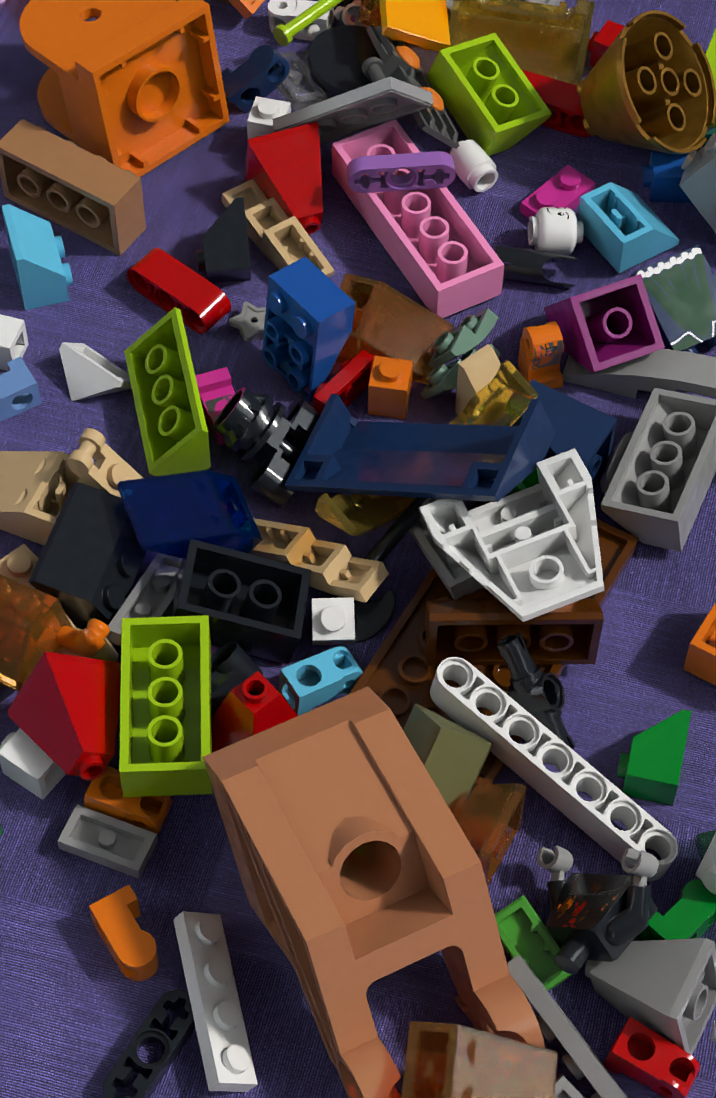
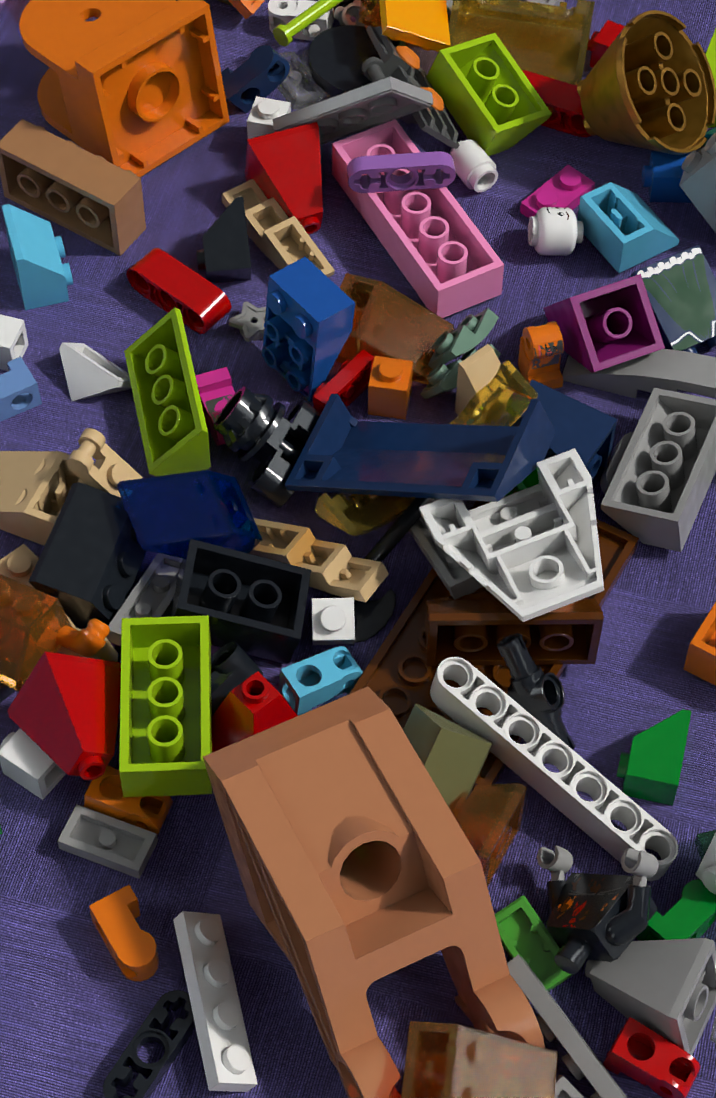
black piece [495,245,579,288] -> none

